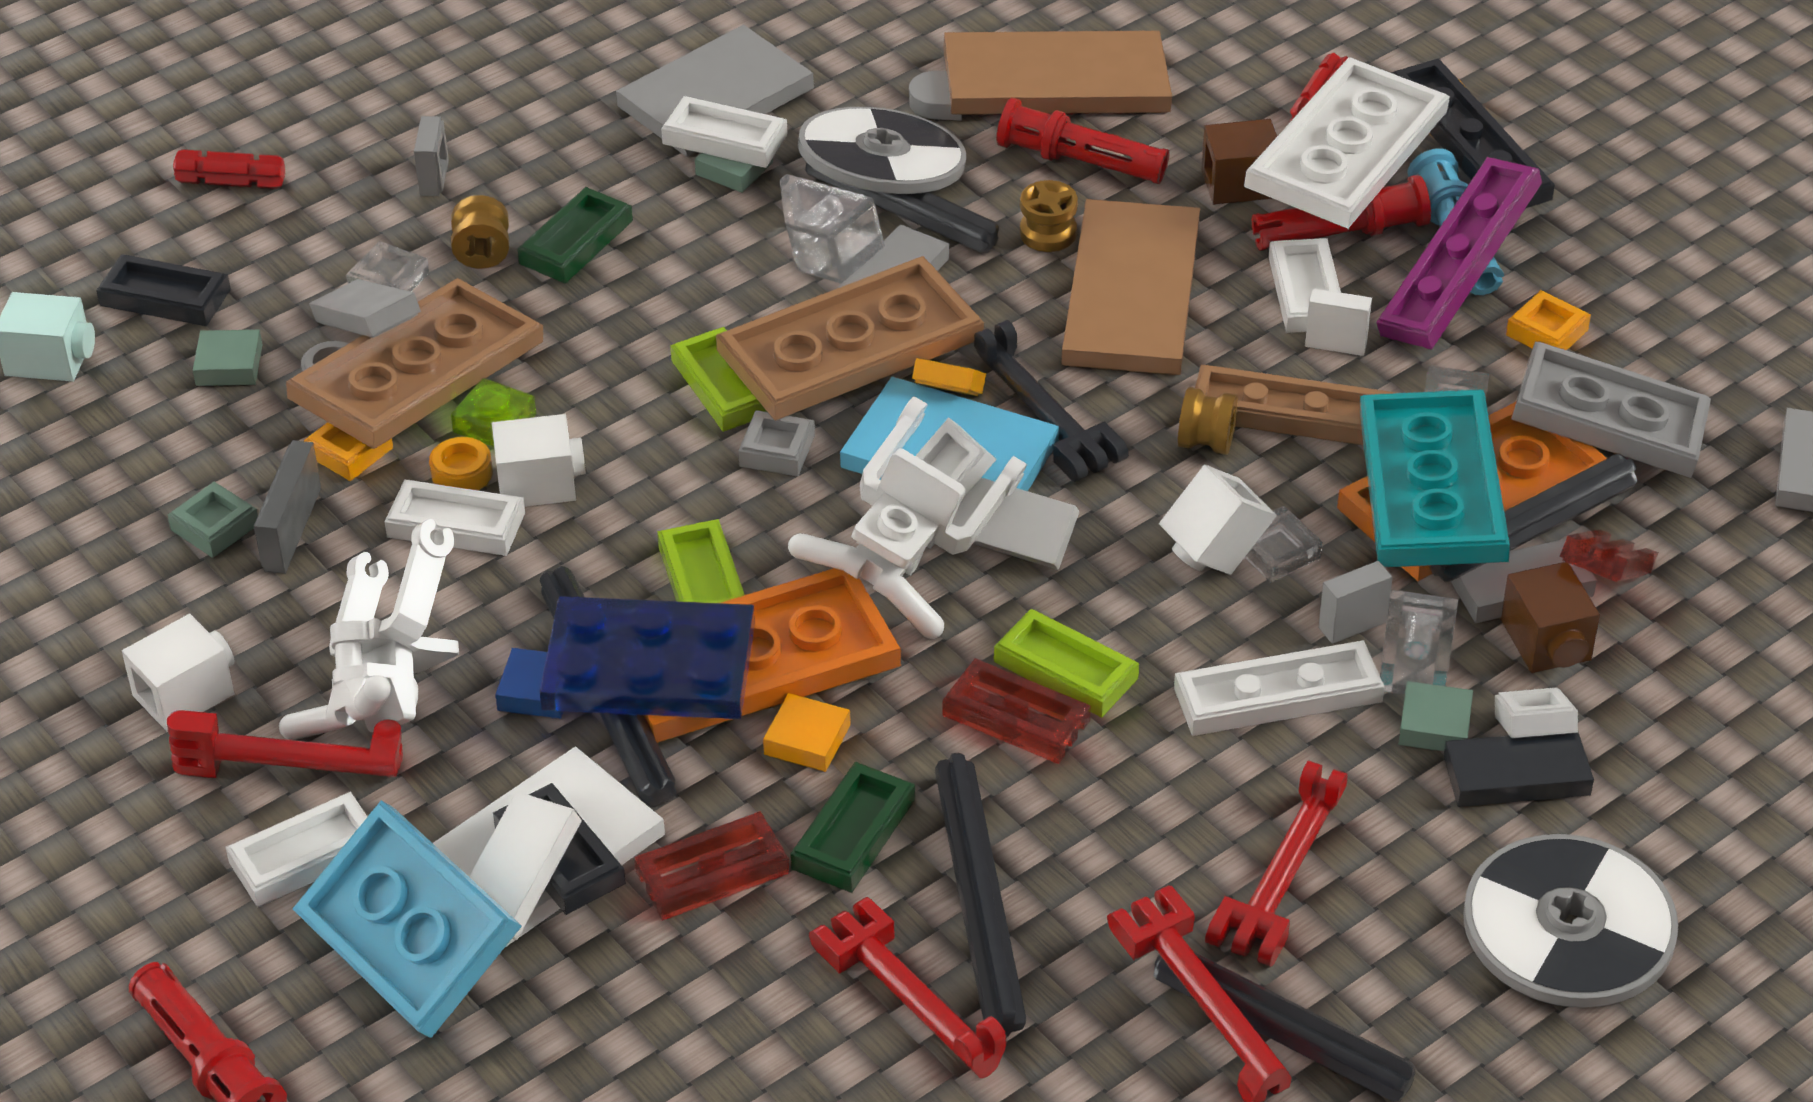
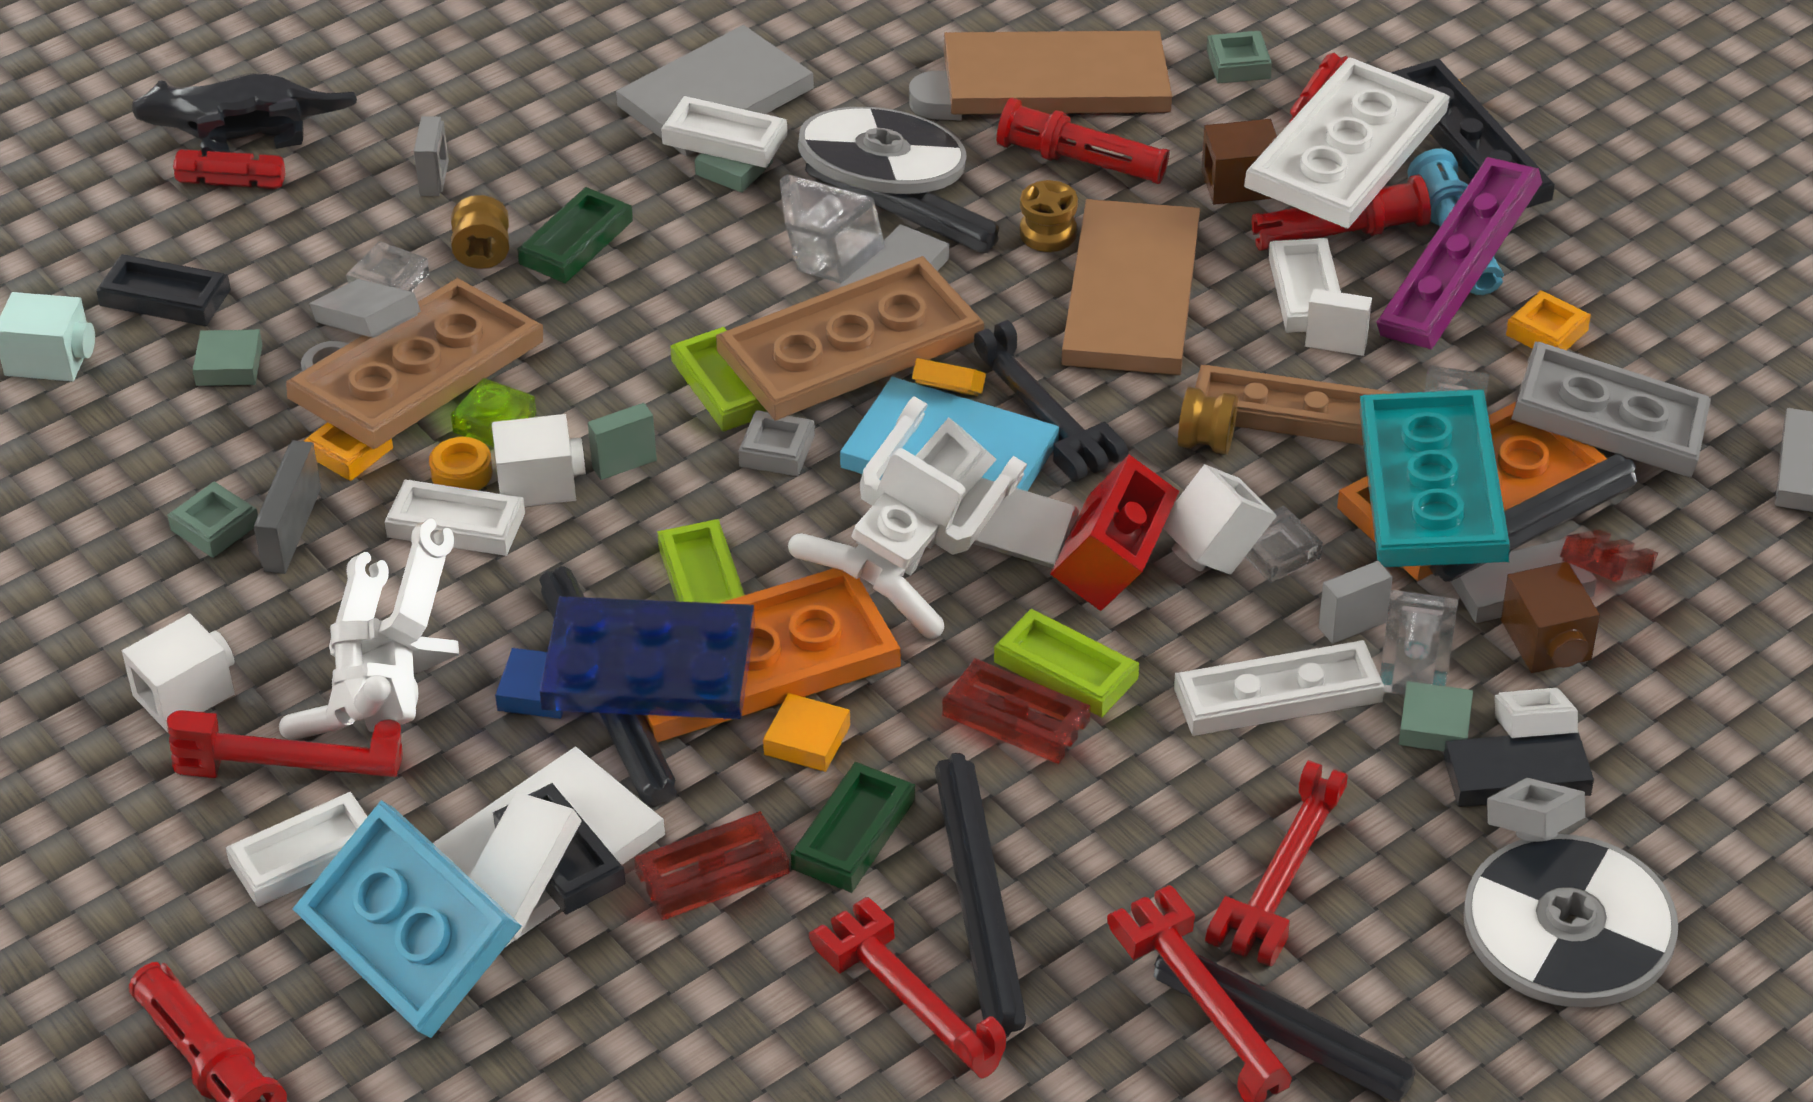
none -> black animal [132,73,357,156]
none -> sand green tile [588,403,657,480]
none -> red brick [1050,454,1180,611]
none -> sand green tile [1207,31,1272,84]
none -> light grey plate [1487,778,1585,842]

